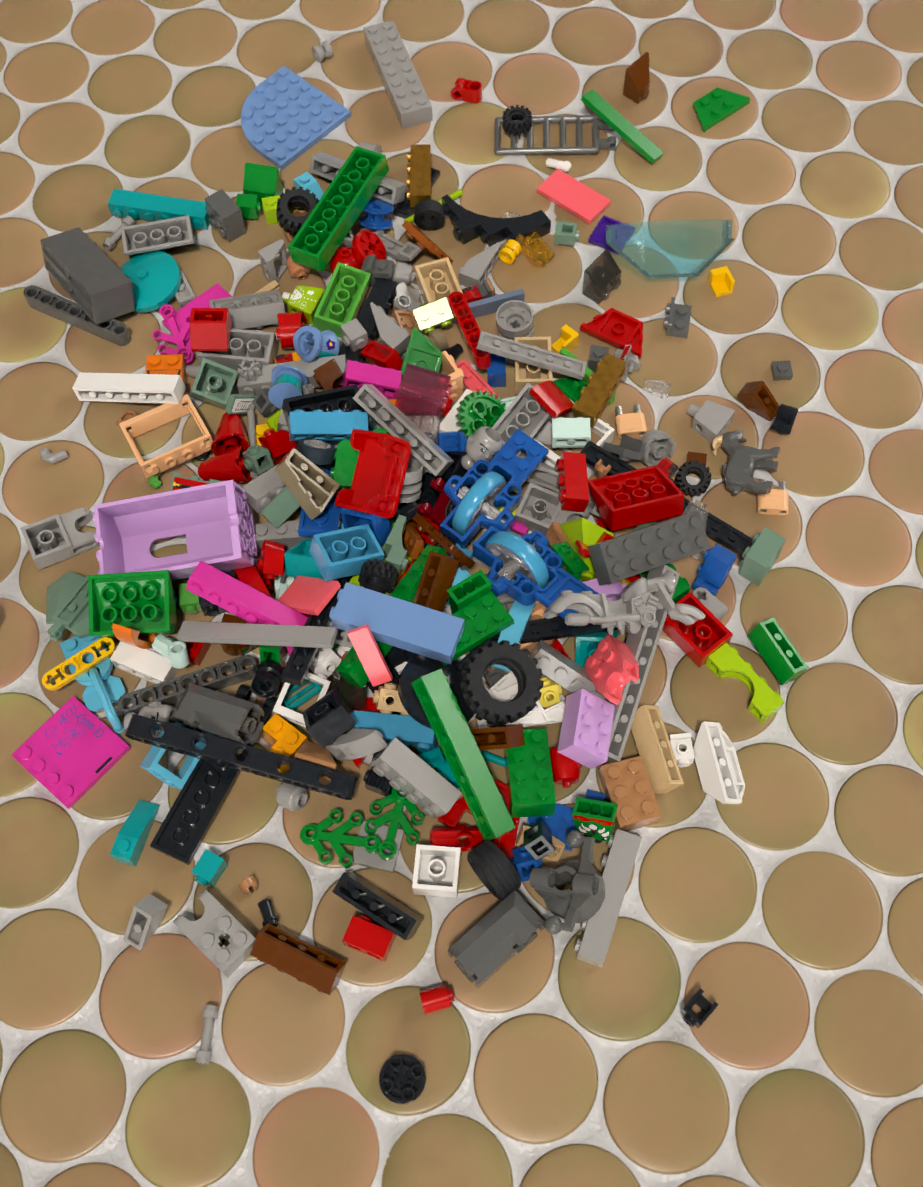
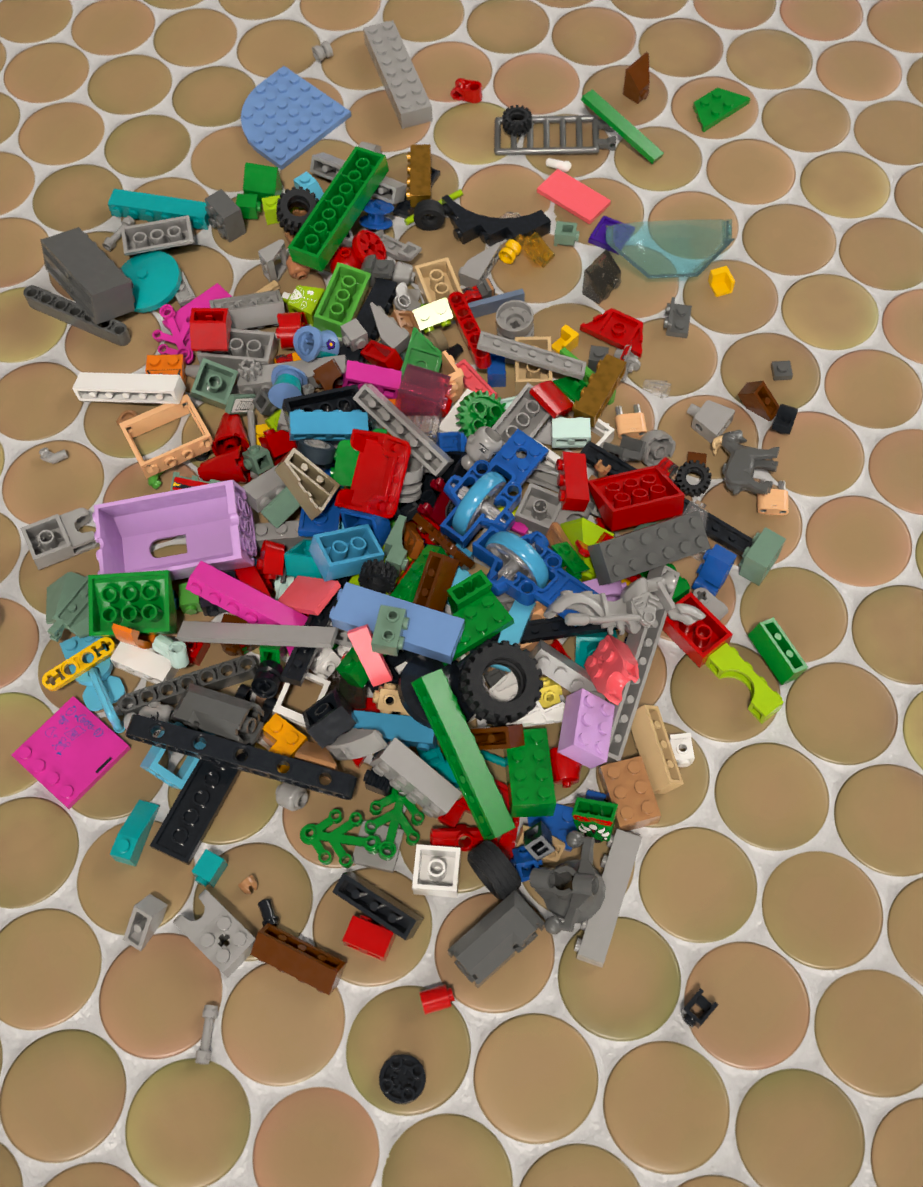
teal tile [277,679,322,711] -> none
dark orange wing [402,220,453,263] -> none
white wedge [693,721,745,804] -> none
none -> sand green brick [371,605,410,656]

